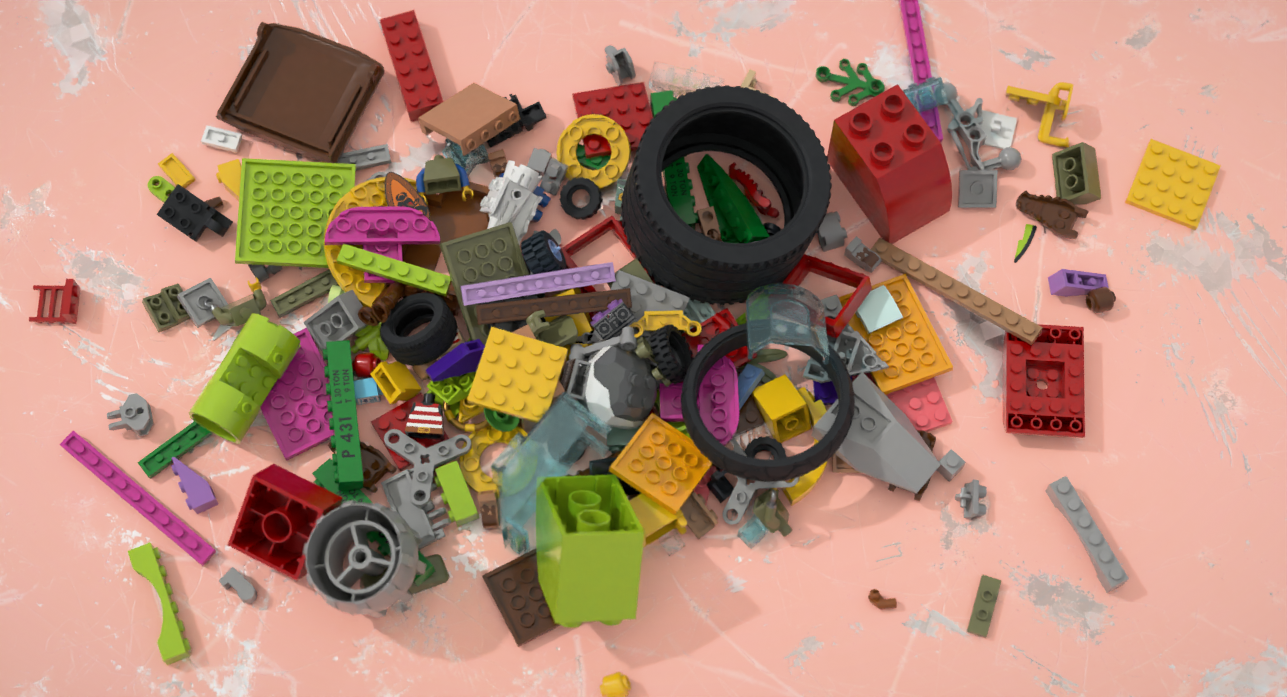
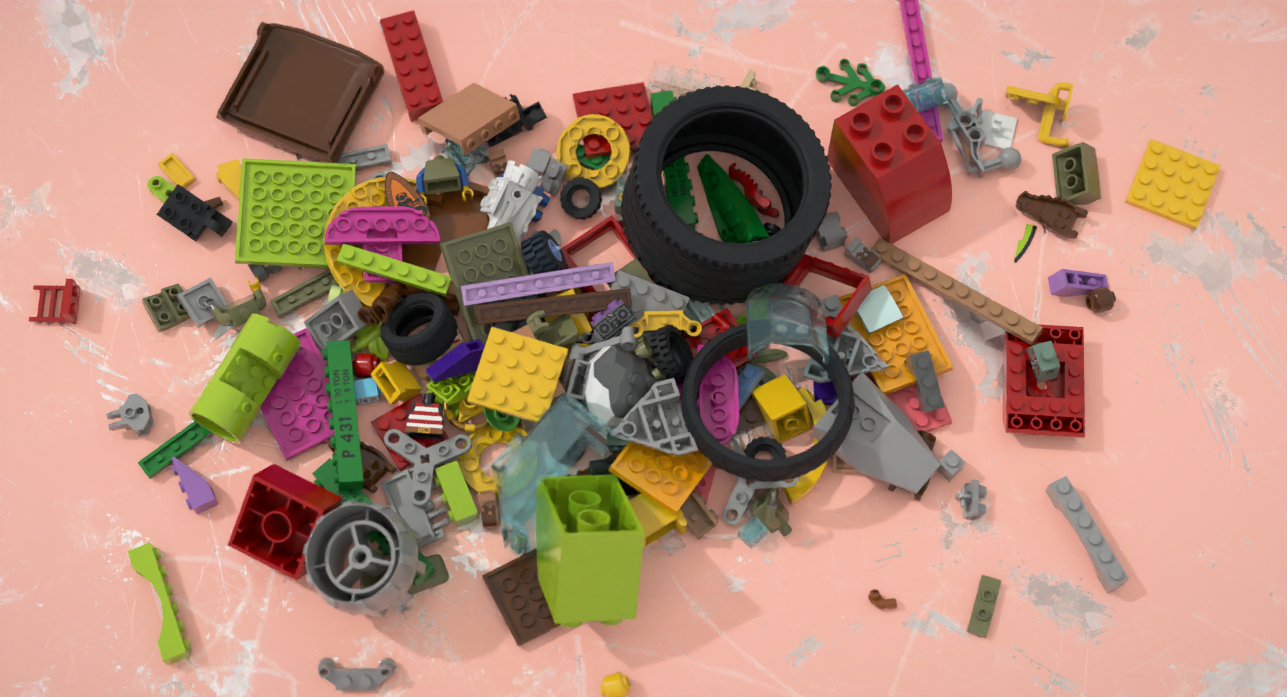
dark pink plate [59,430,216,566] -> none
white plate [201,125,243,153] -> none
light grey leg [218,567,258,604] -> none
light grey hinge [604,45,636,86] -> none
nougat leg [696,206,721,241] -> none
black bracket [706,469,734,503] -> none
light grey tile [958,170,998,208] -> none
none -> light grey plate [318,657,396,690]
none -> light grey wedge [609,378,698,456]
none -> dark grey arch [905,350,945,412]
none -> sand green torso [1026,341,1060,383]

